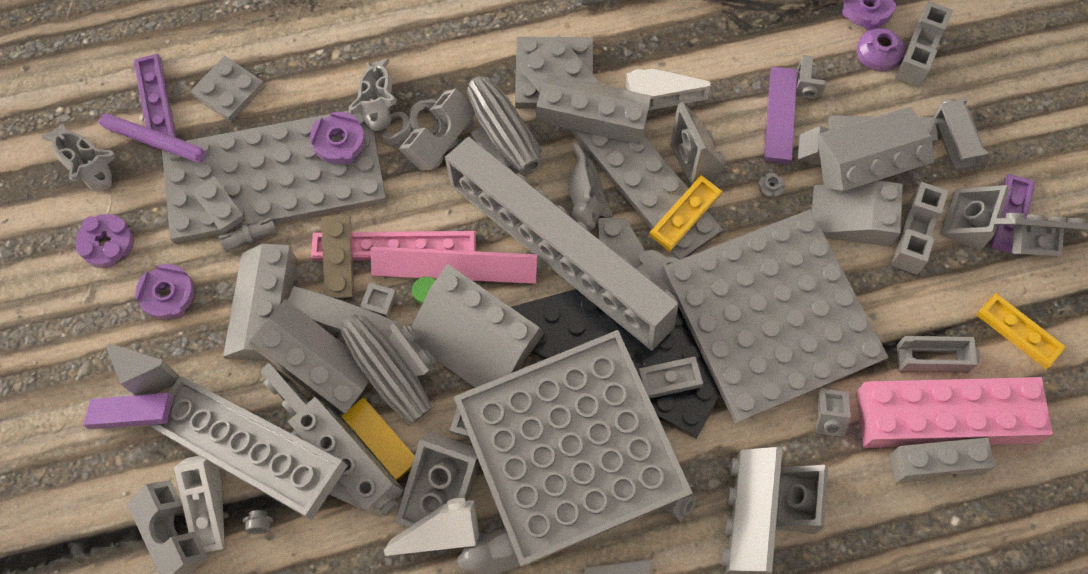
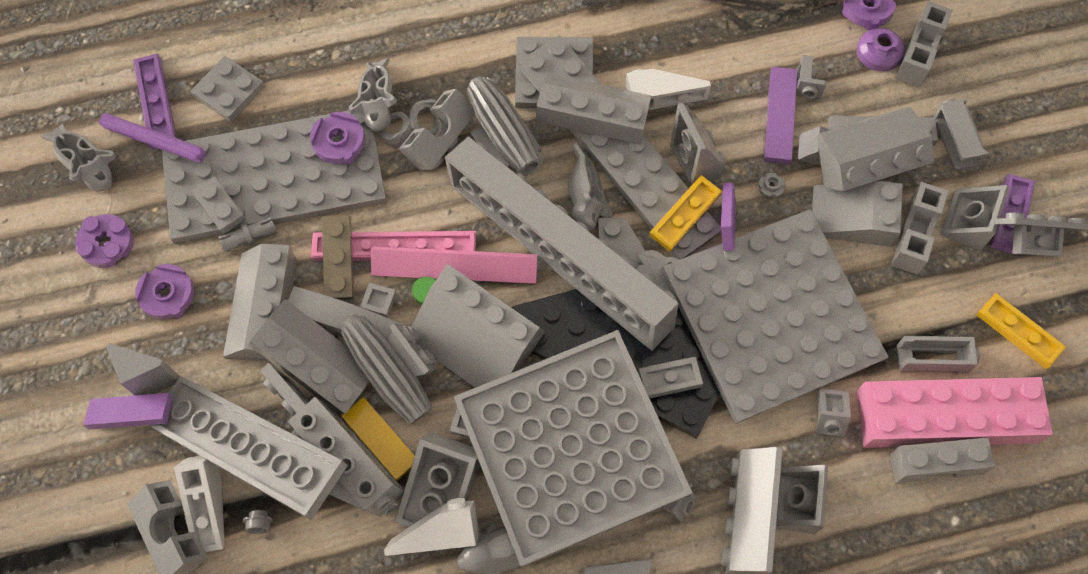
none -> medium lavender tile [721,183,736,251]

